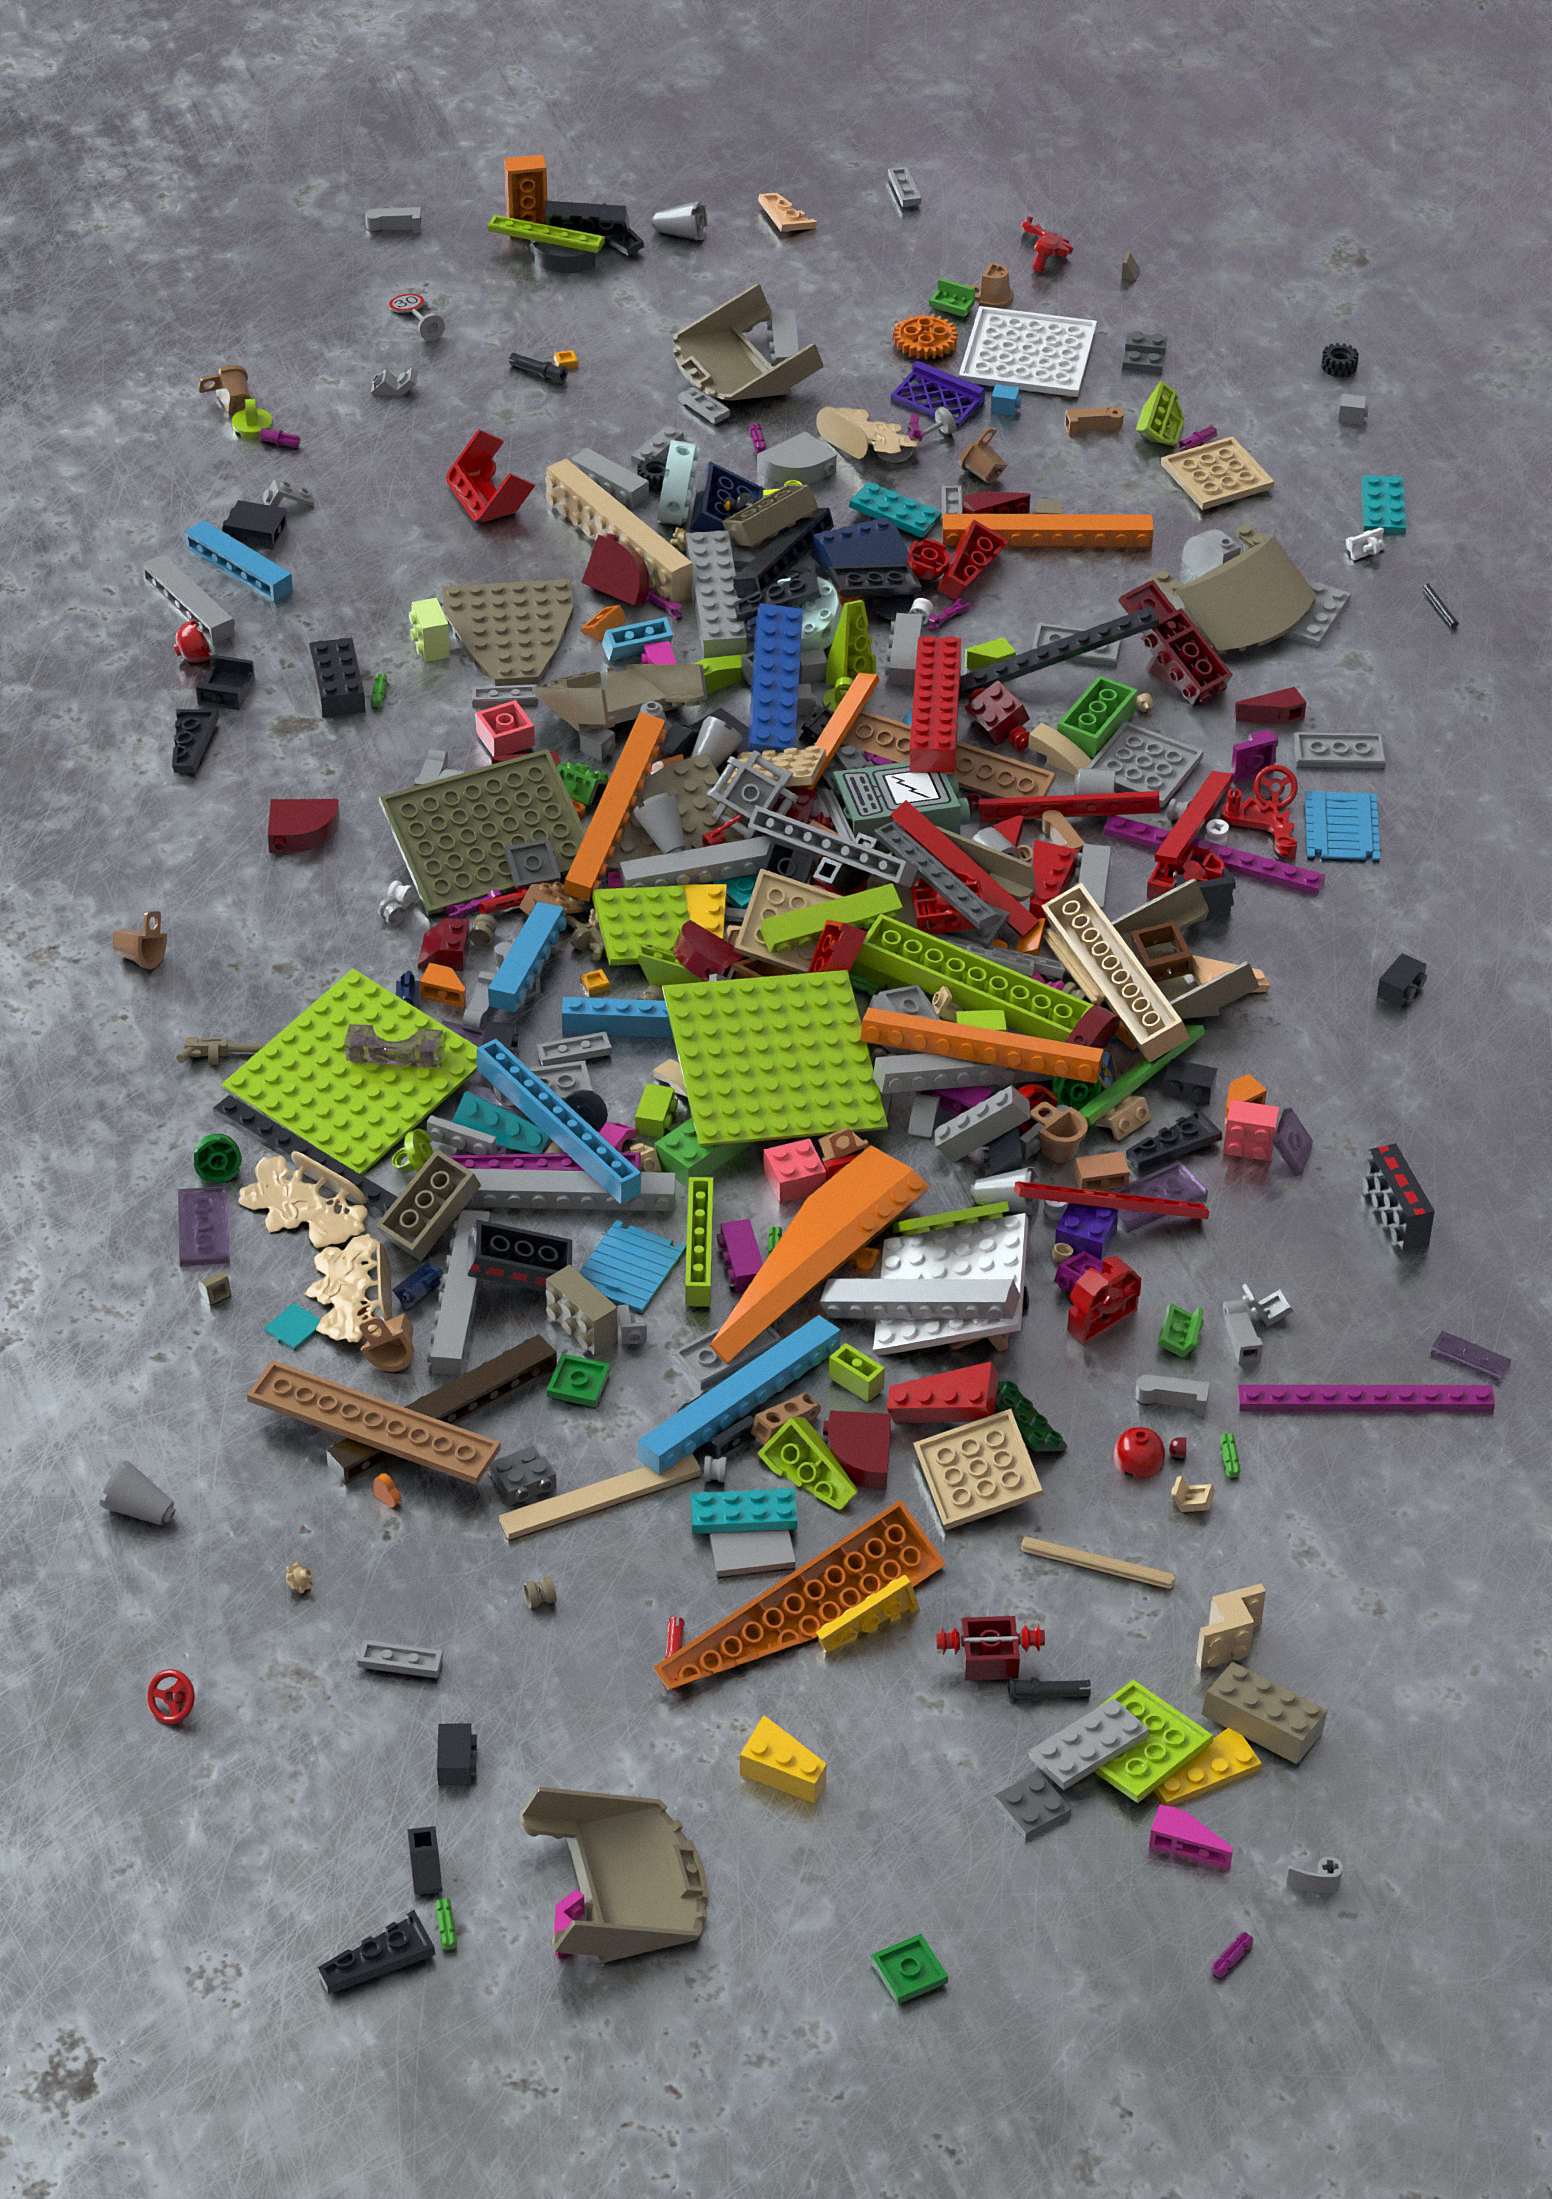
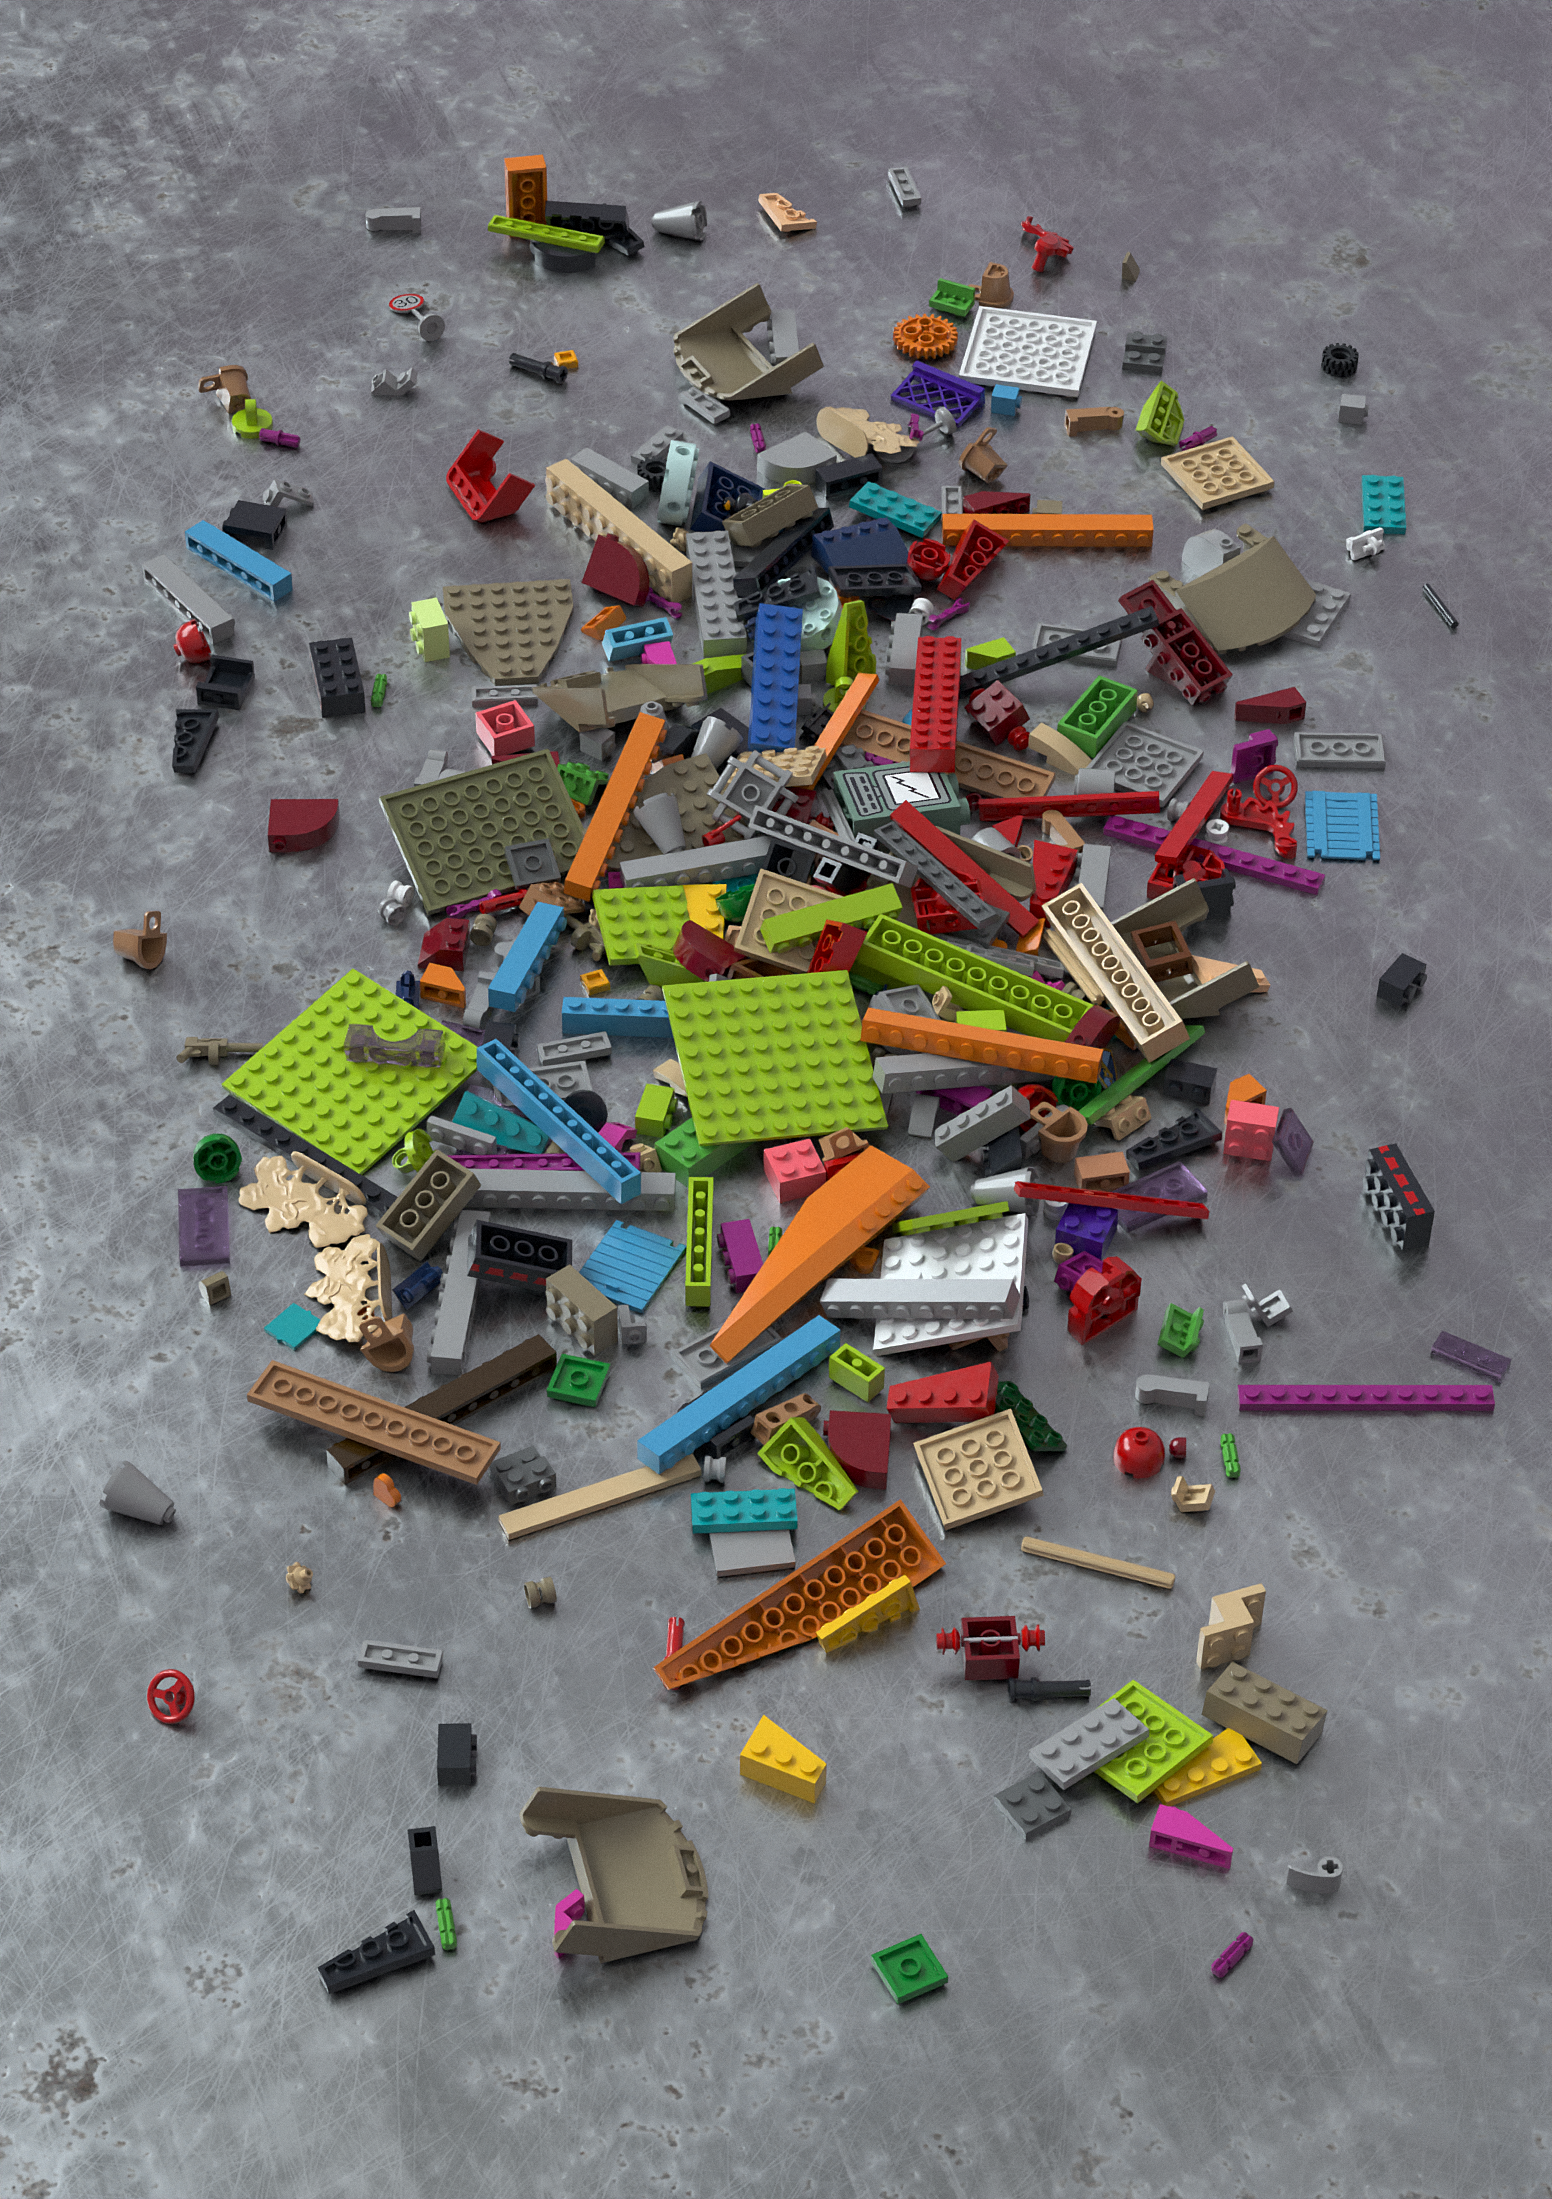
none -> green cylinder [715,884,755,925]
none -> black brick [815,453,883,499]

